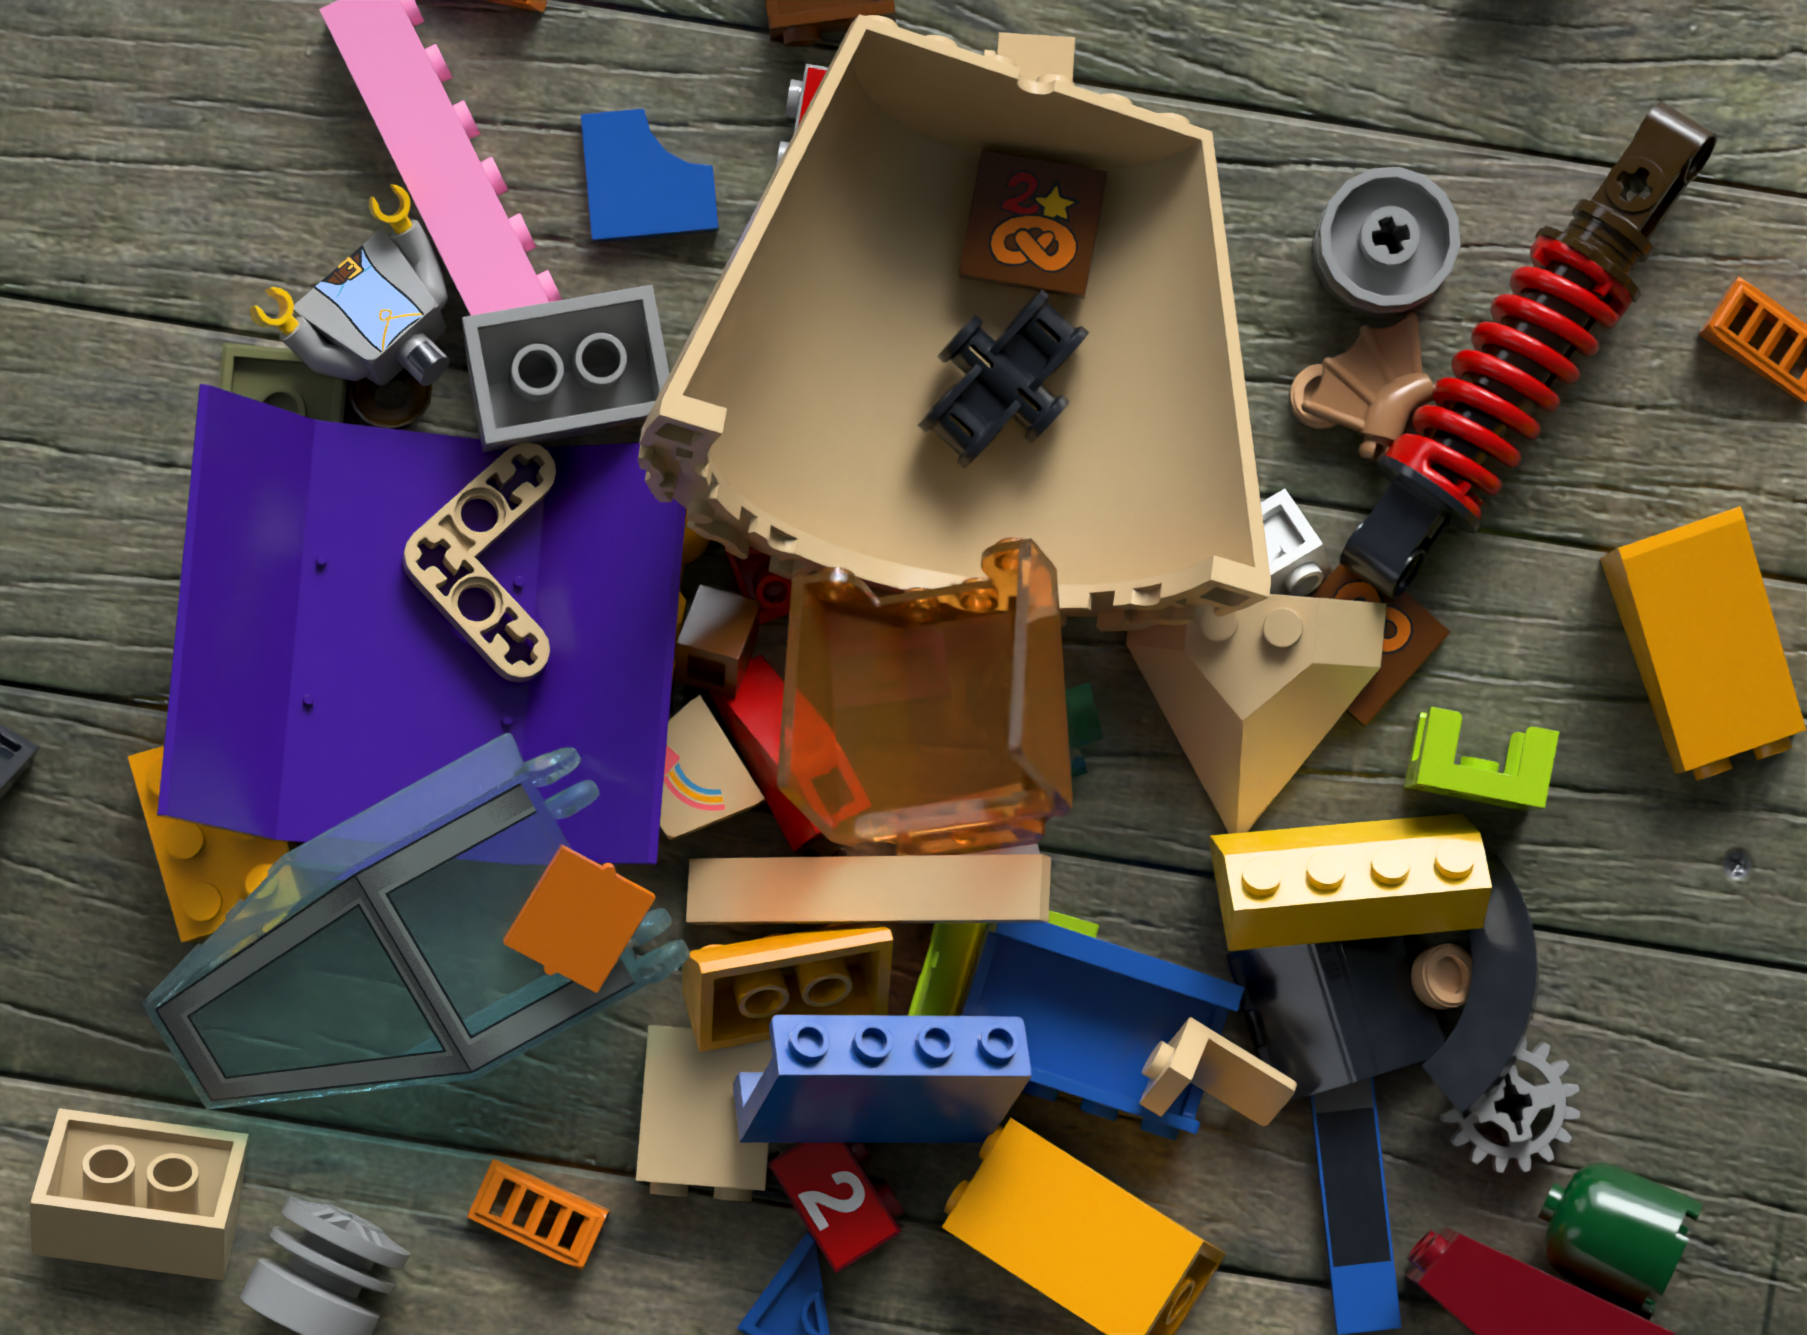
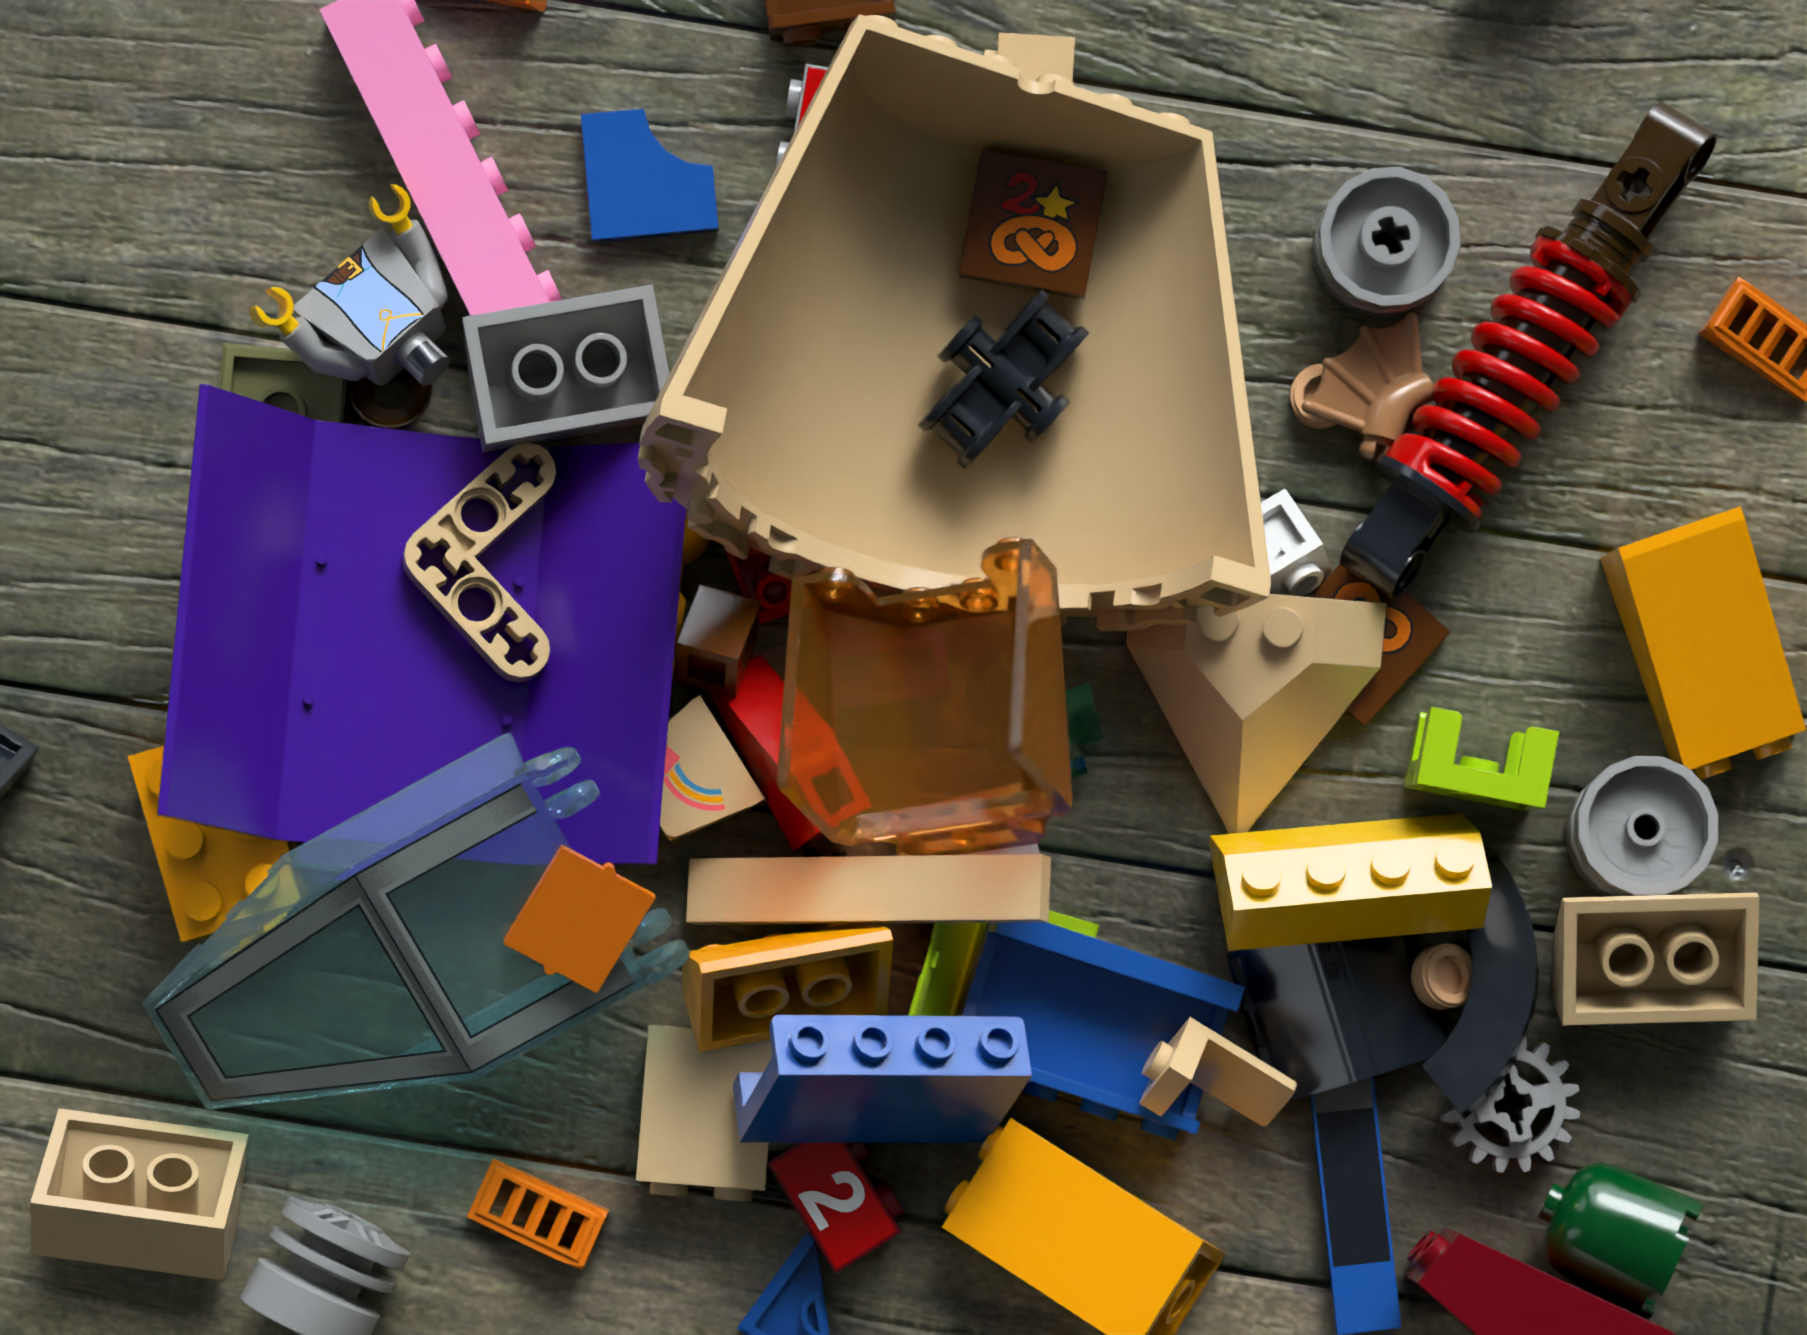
none -> tan slope [1552,893,1759,1025]
none -> light grey wheel [1566,756,1719,897]

